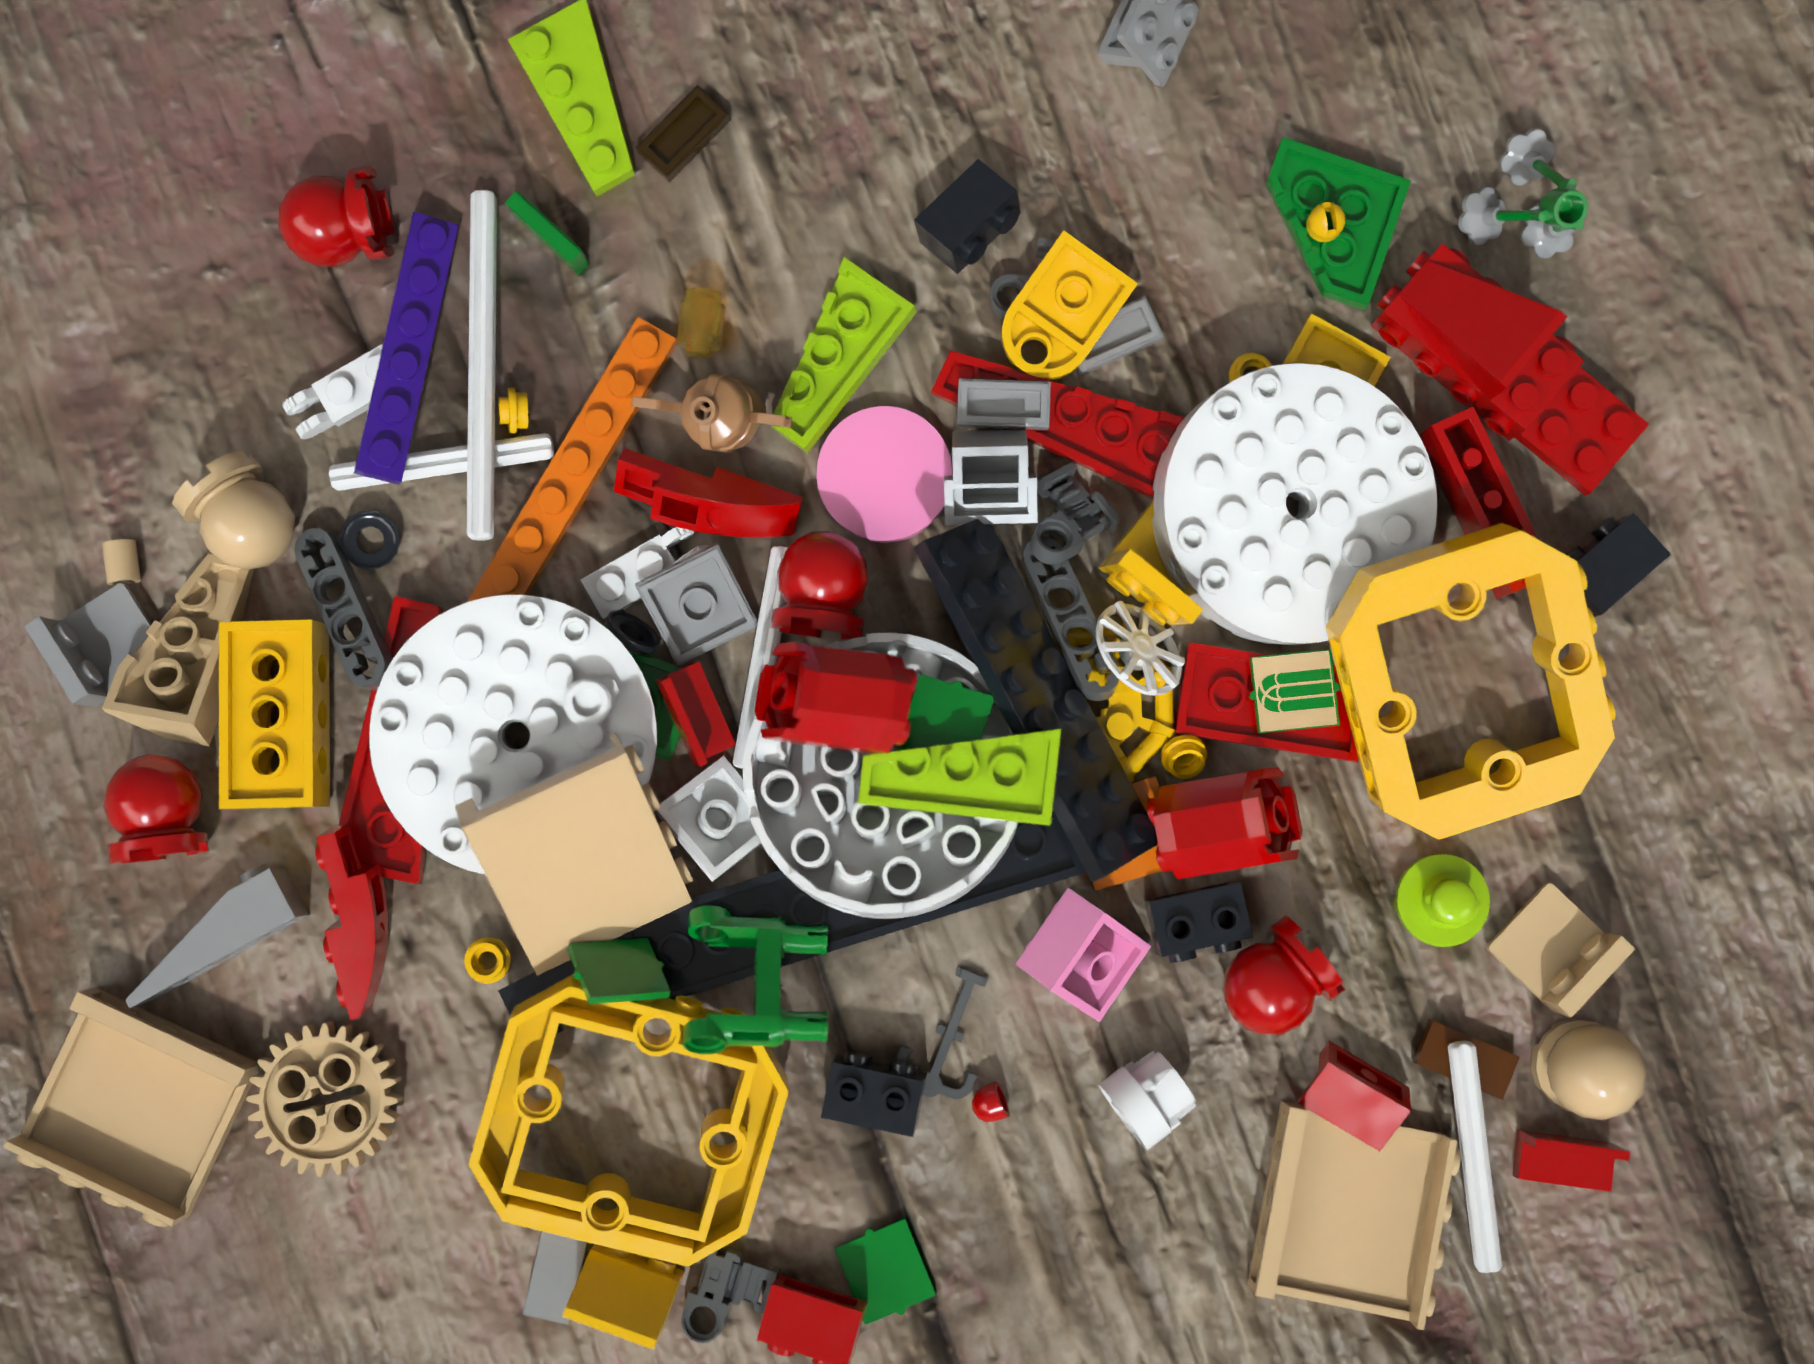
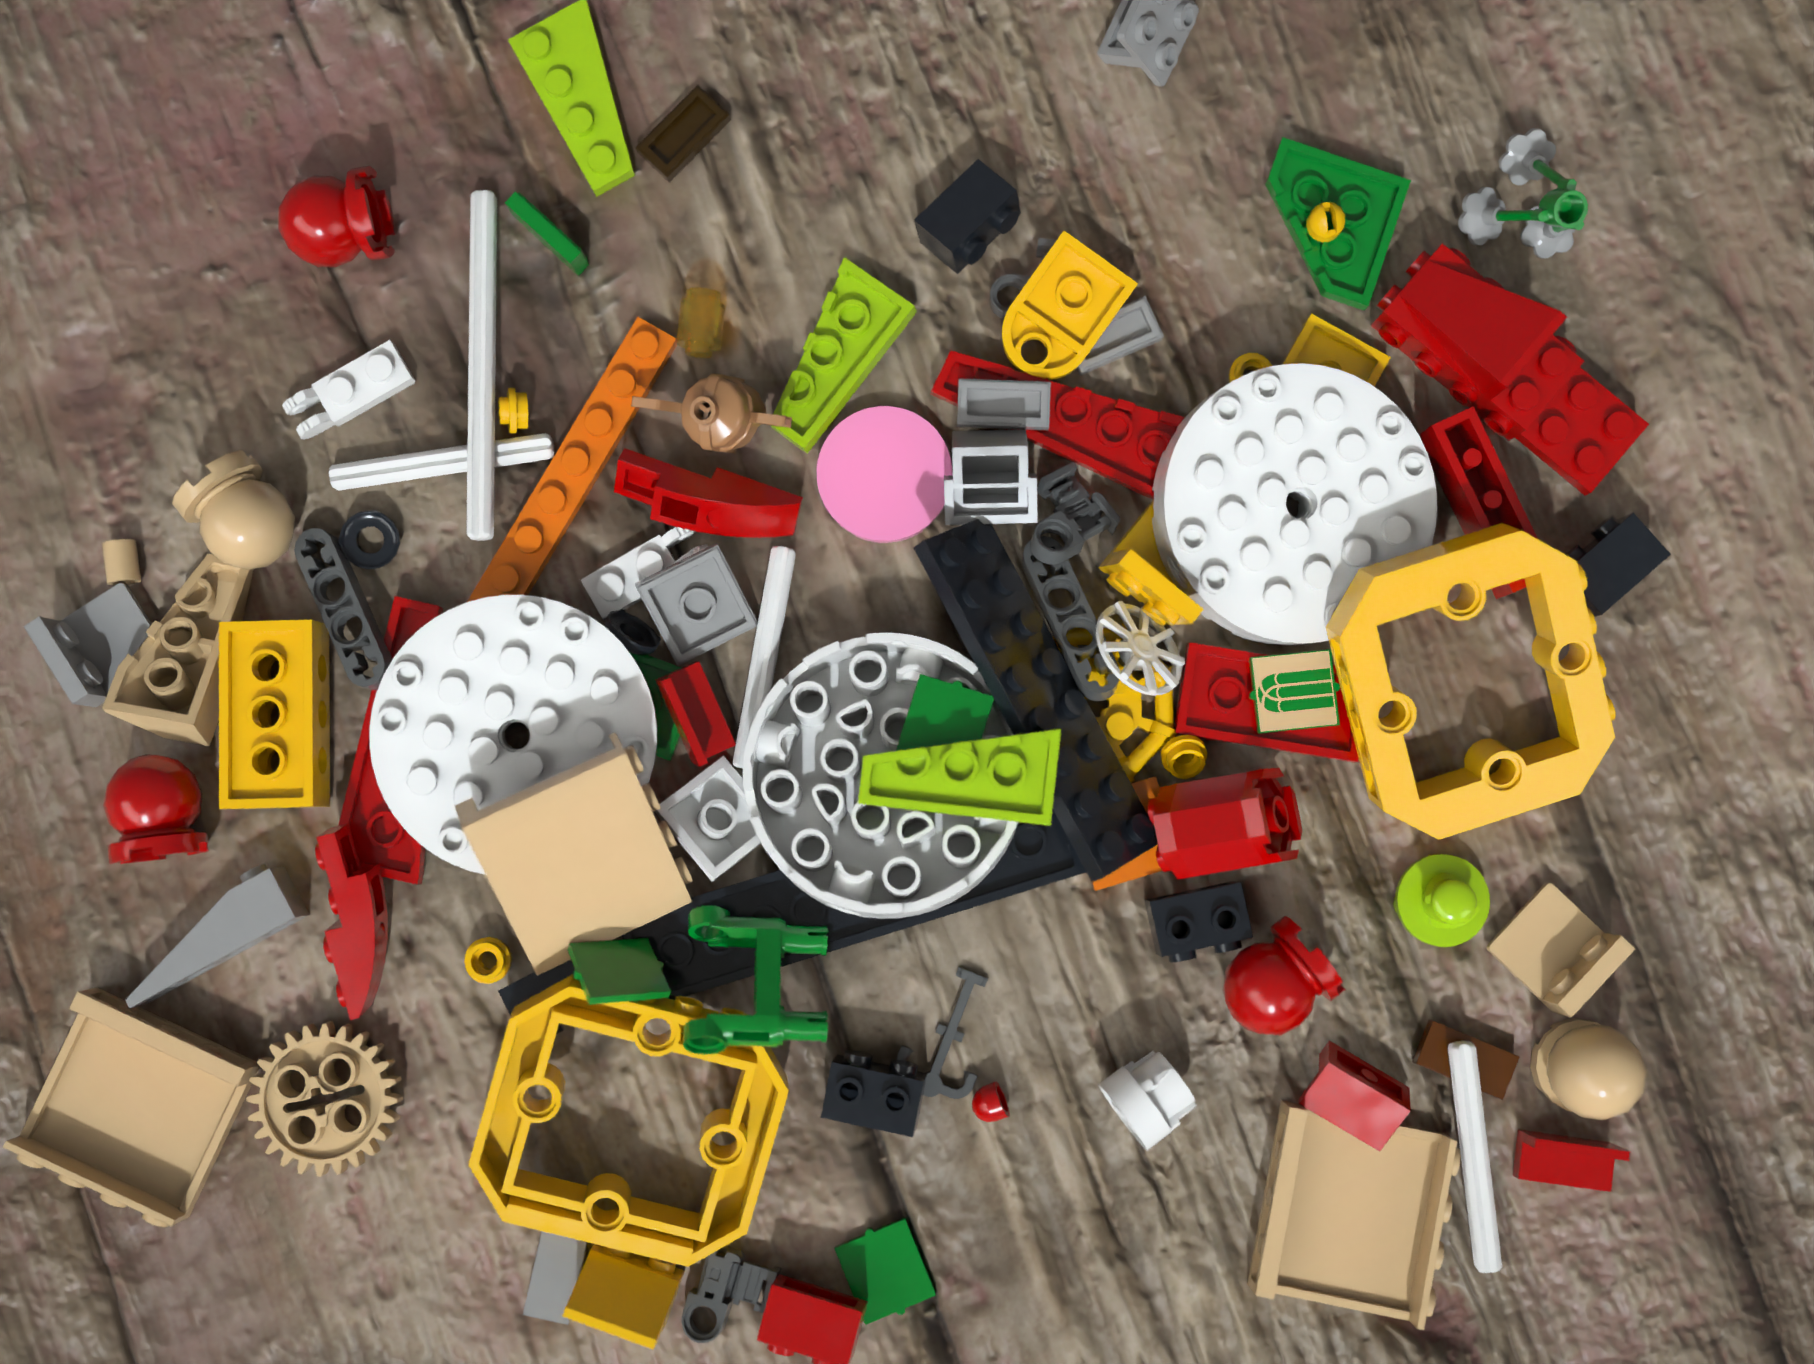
dark purple plate [353,212,459,485] -> none
white tile [563,679,612,726] -> none
red brick [754,642,917,754] -> none
red tile [770,531,869,640] -> none
bright pink slope [1015,888,1151,1022] -> none

